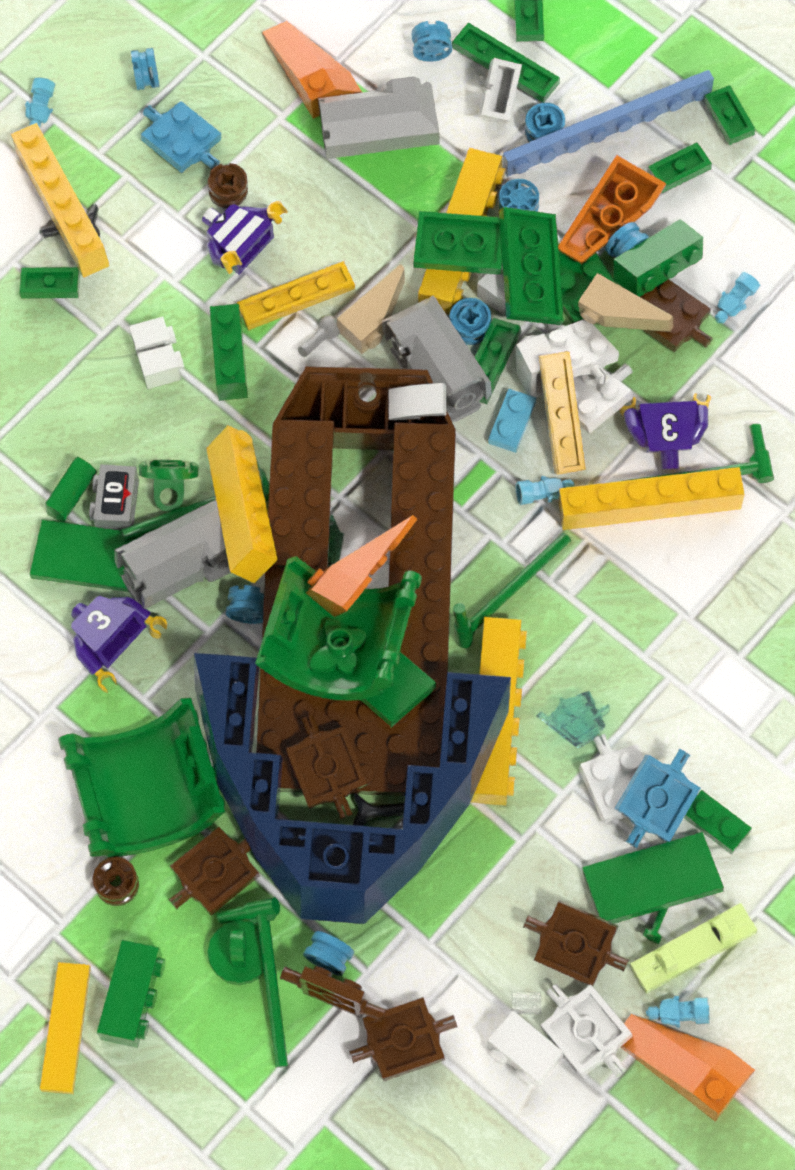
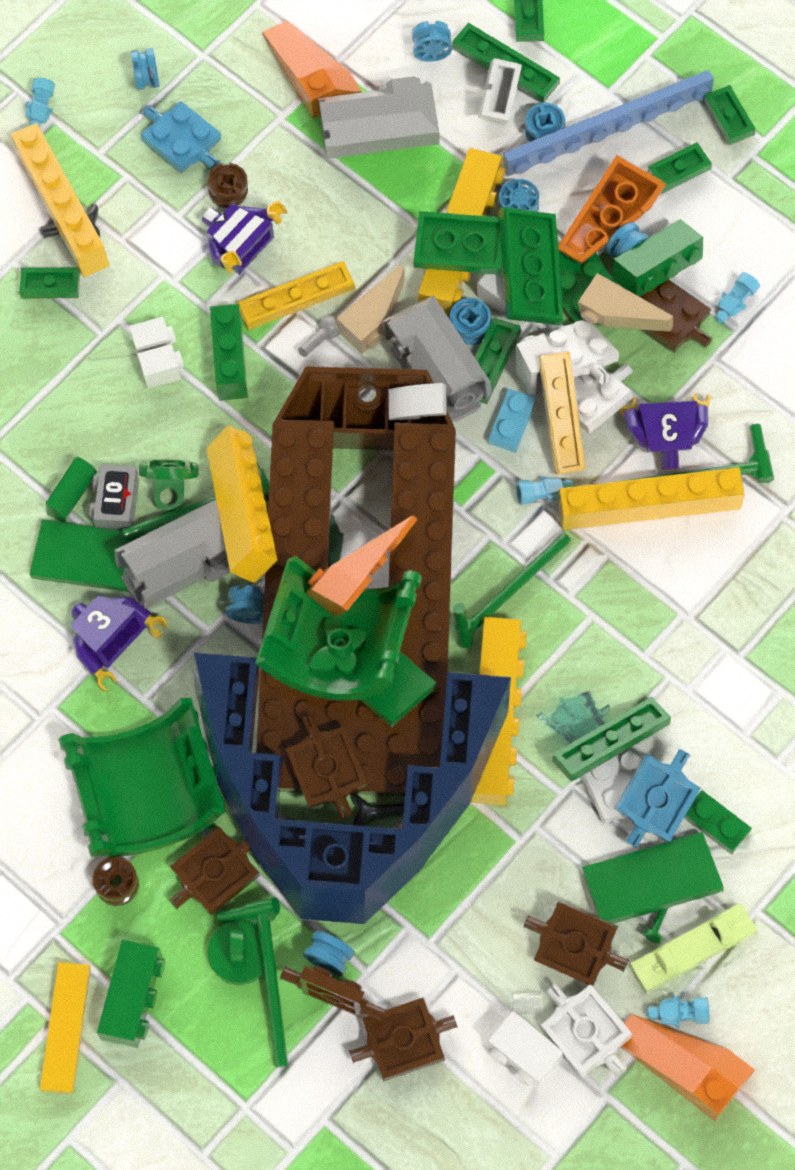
none -> plate [552,697,671,782]

